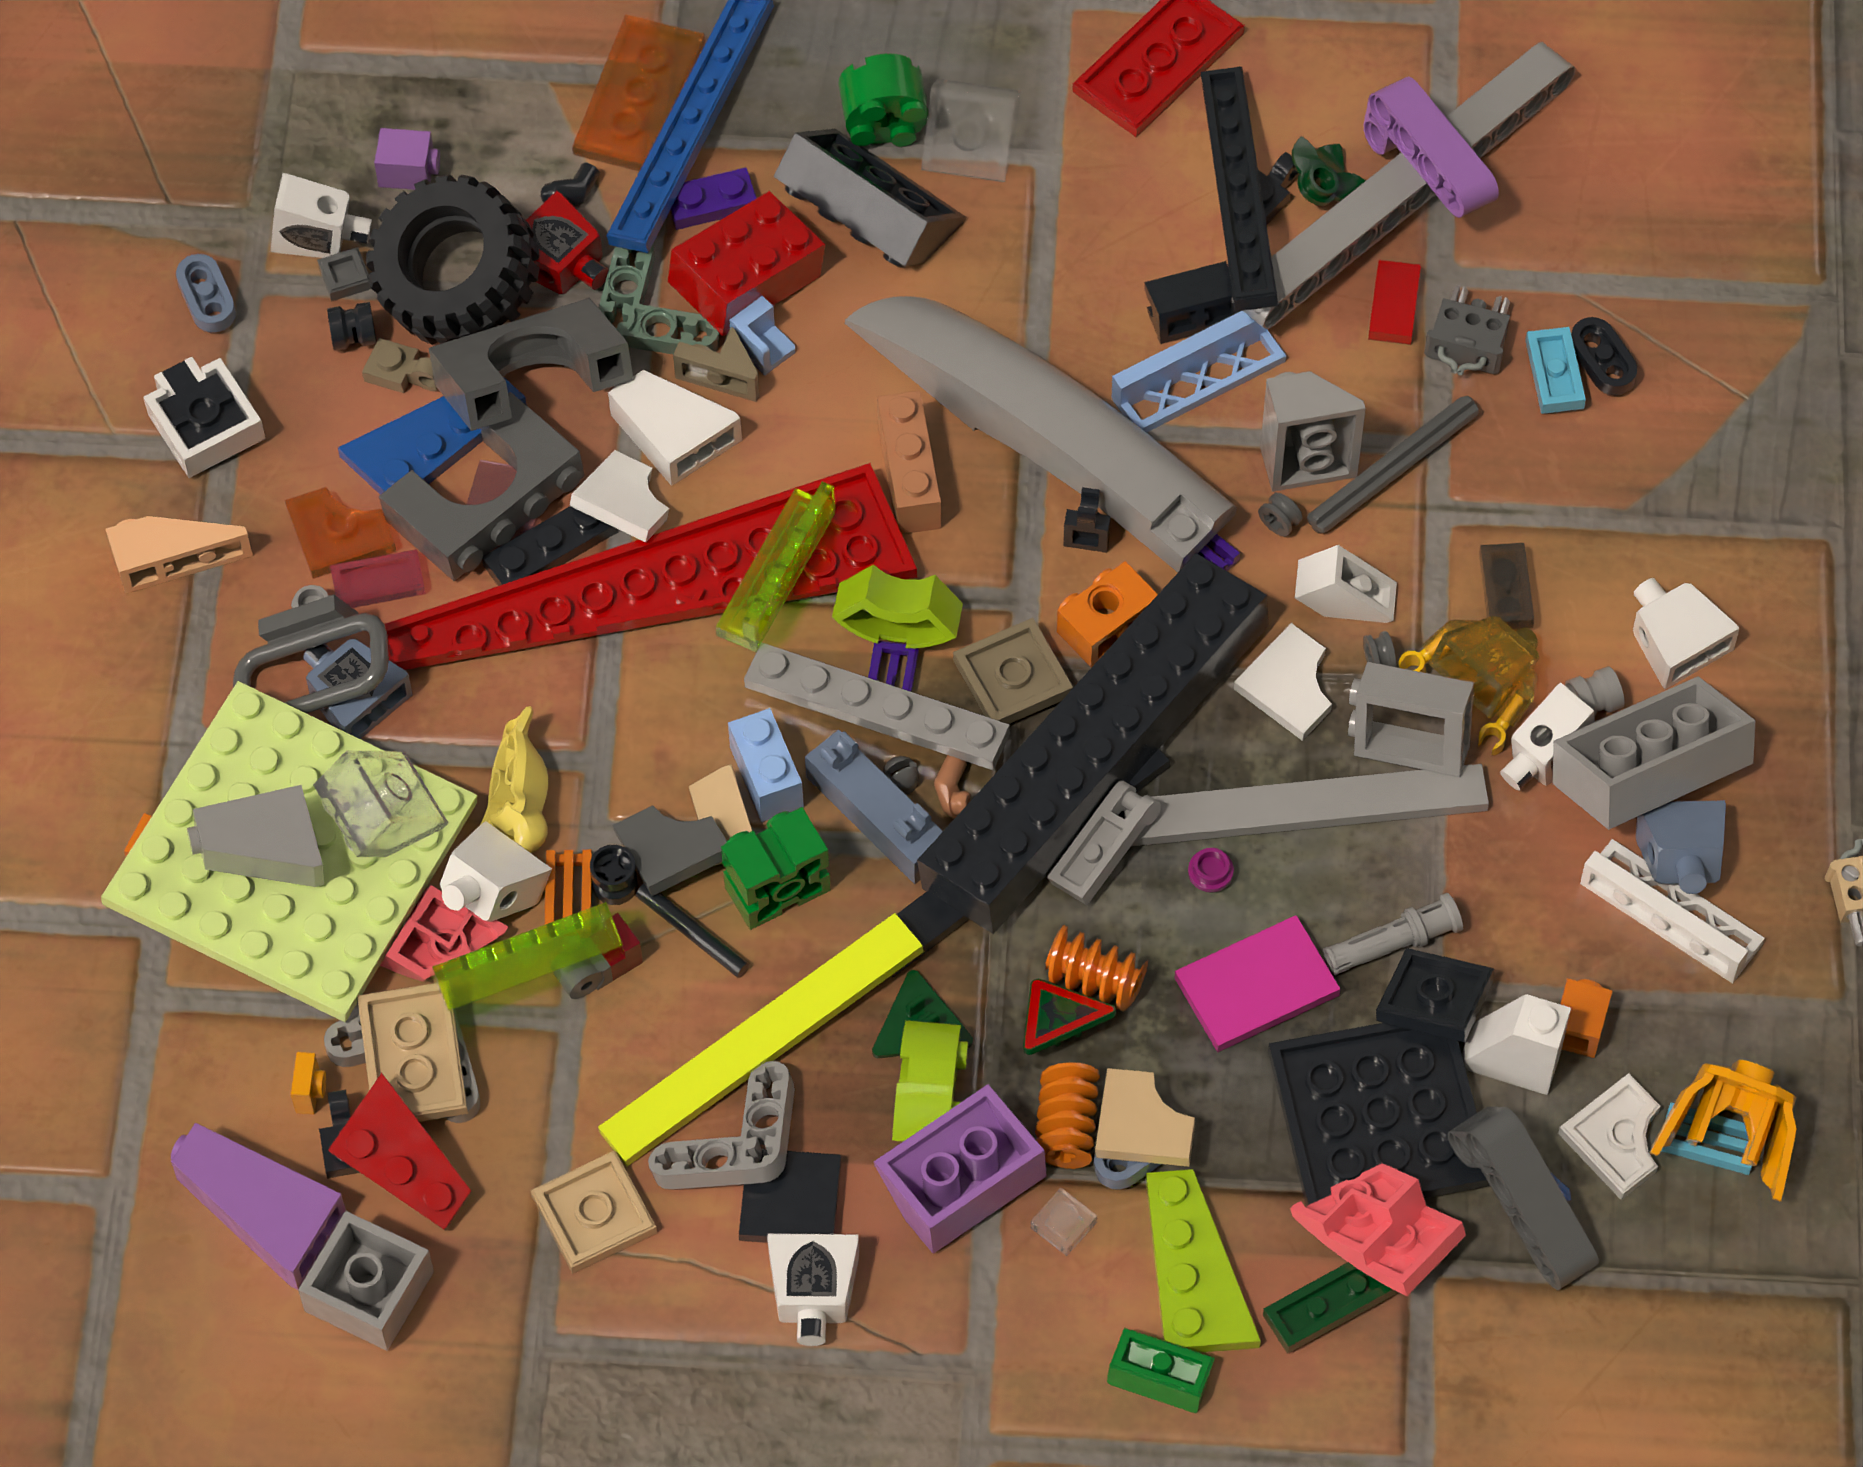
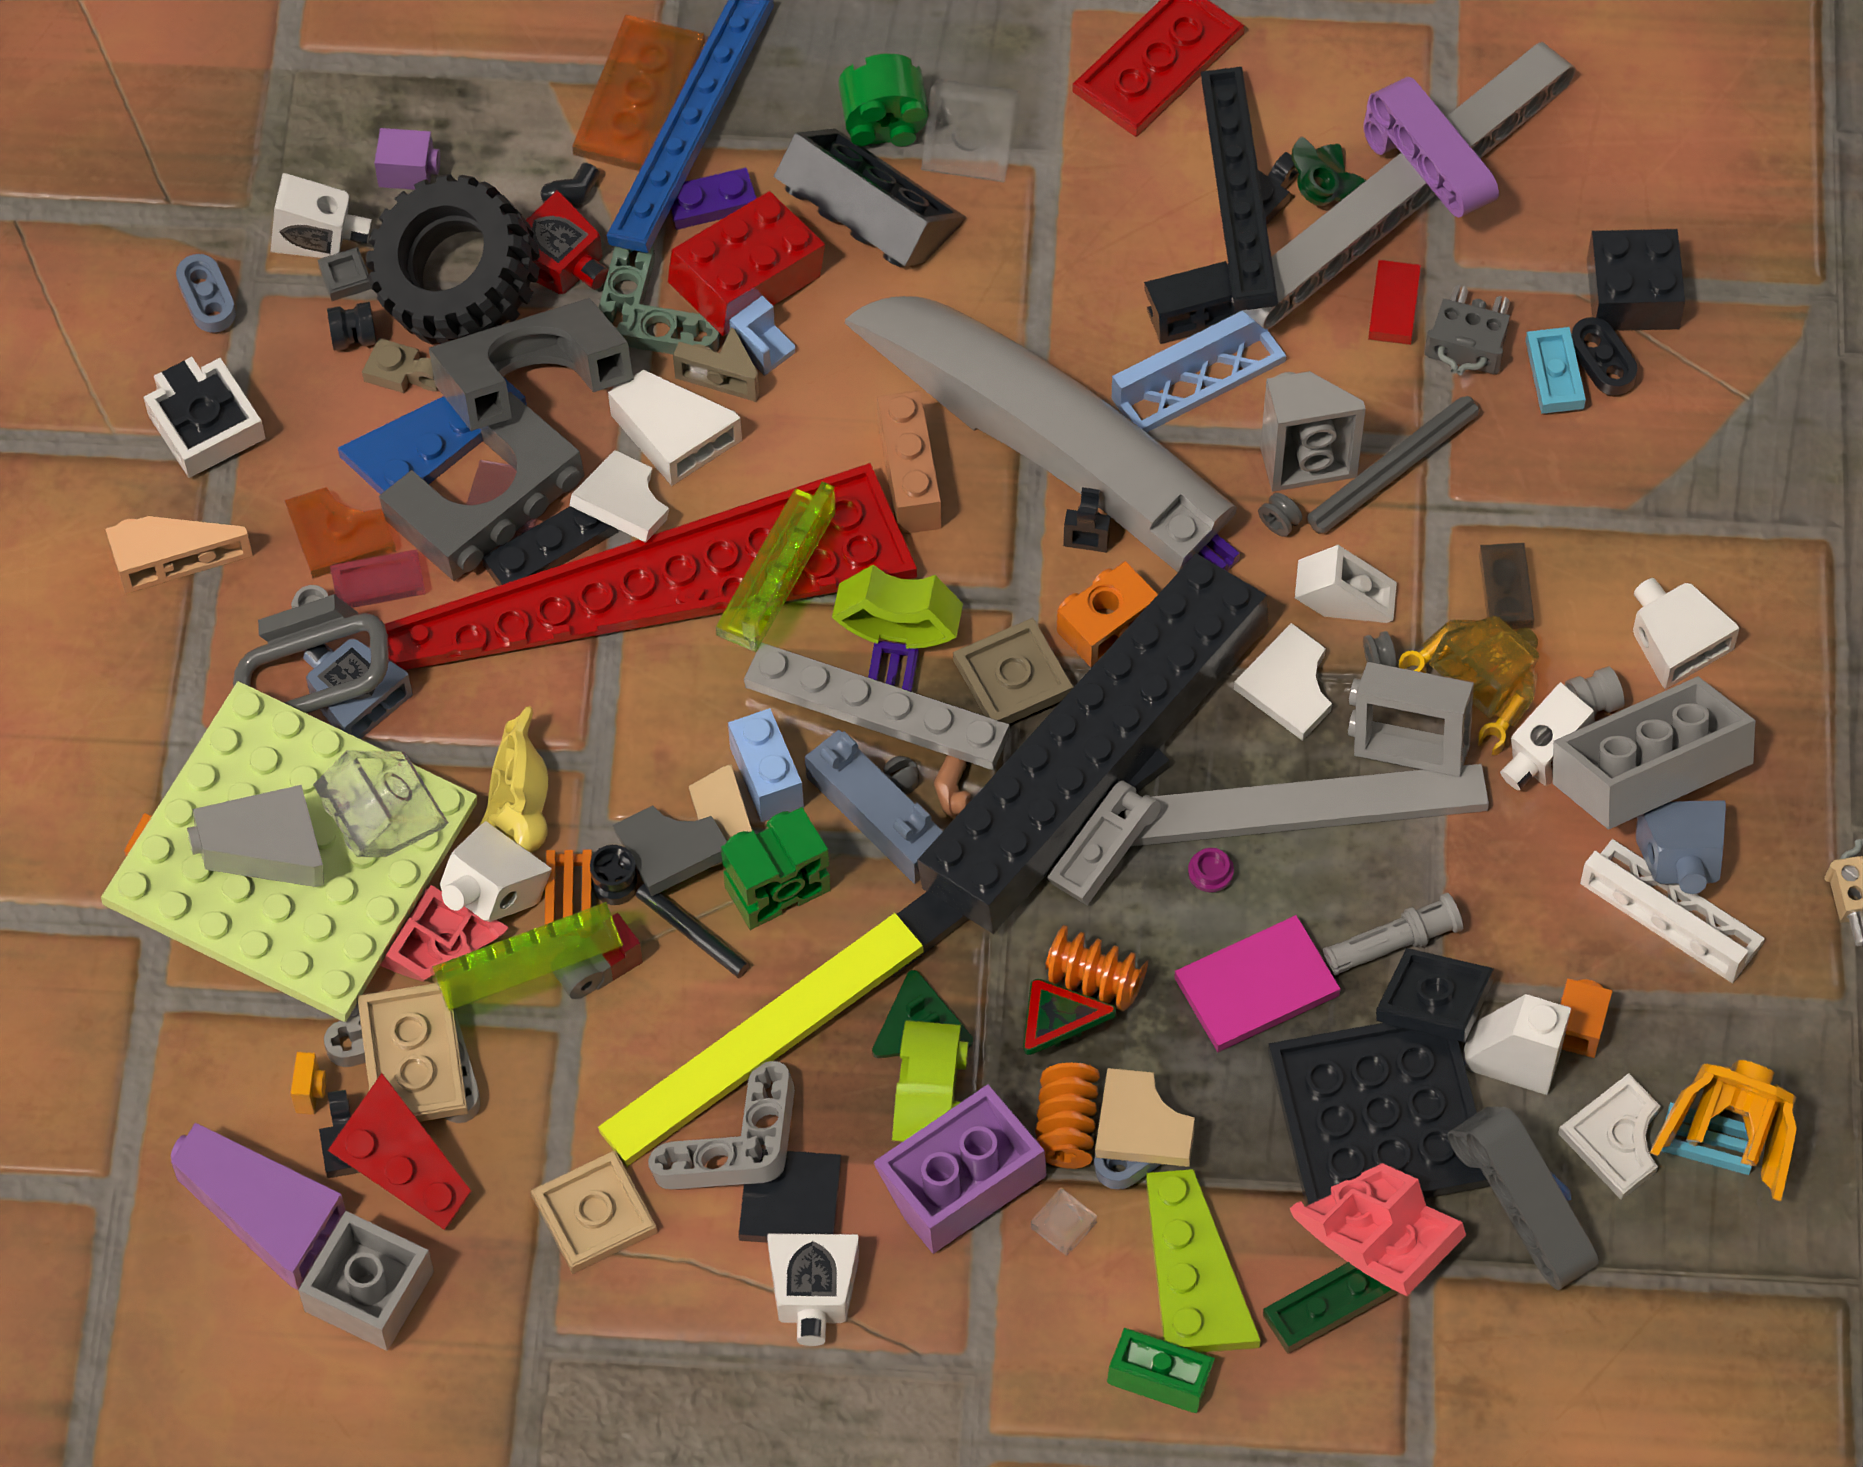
none -> black brick [1586,229,1685,331]

